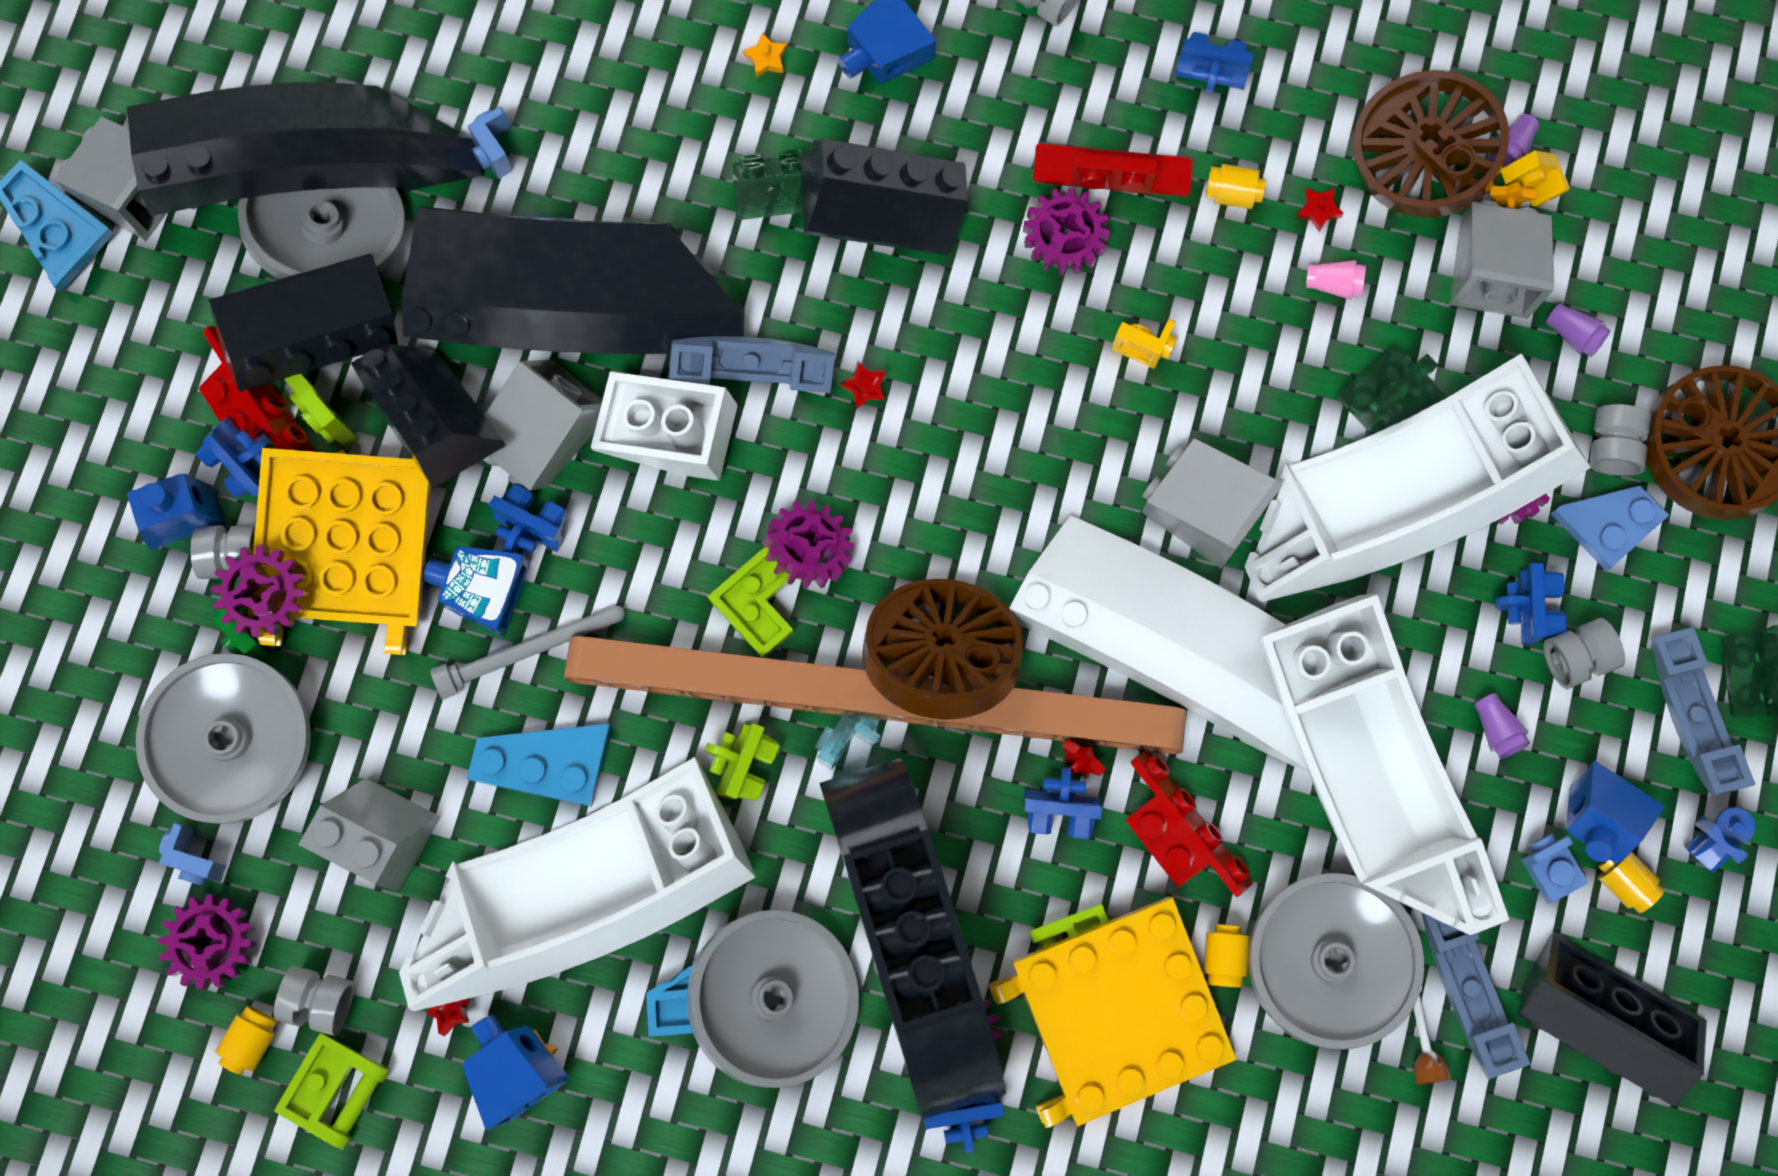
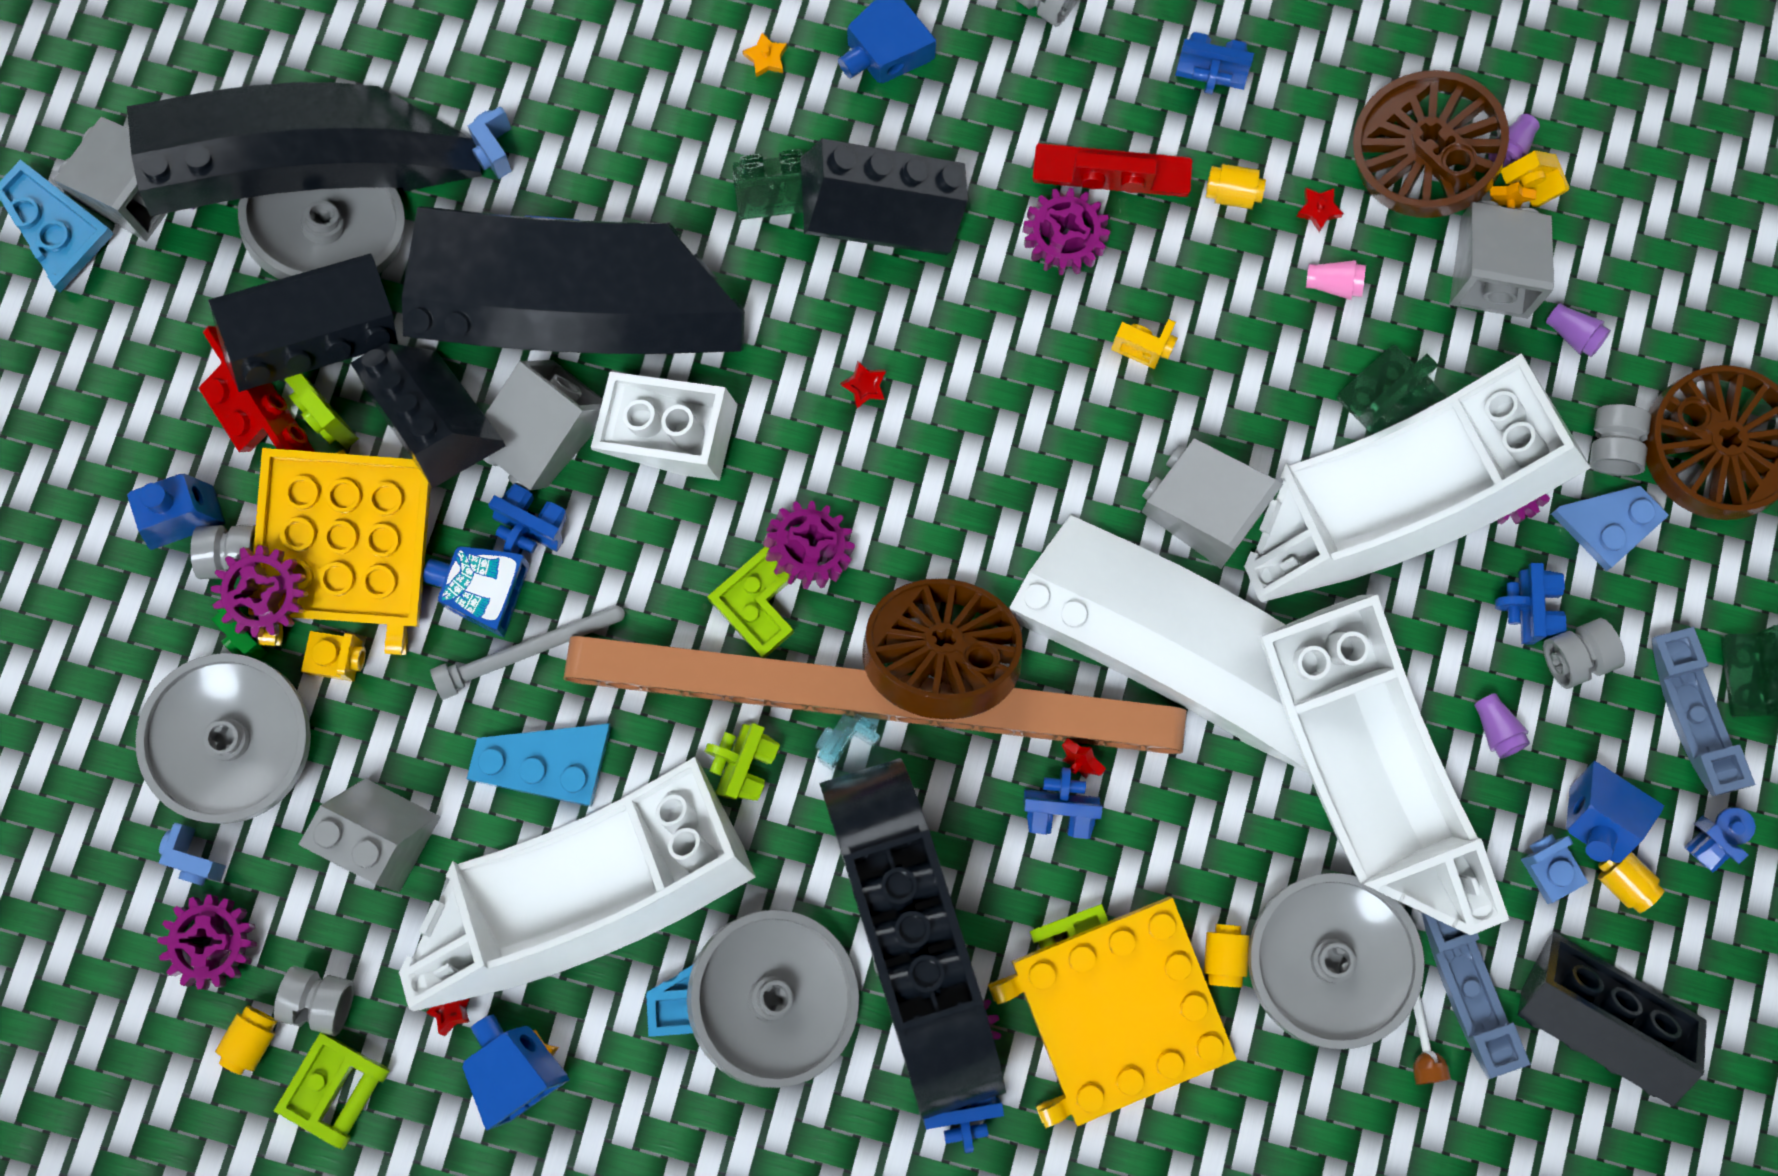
blue hips [196,417,270,497] -> none
sand blue slope [669,336,835,393] -> none
red bracket [1125,750,1253,897] -> none
none -> yellow bracket [301,631,366,682]

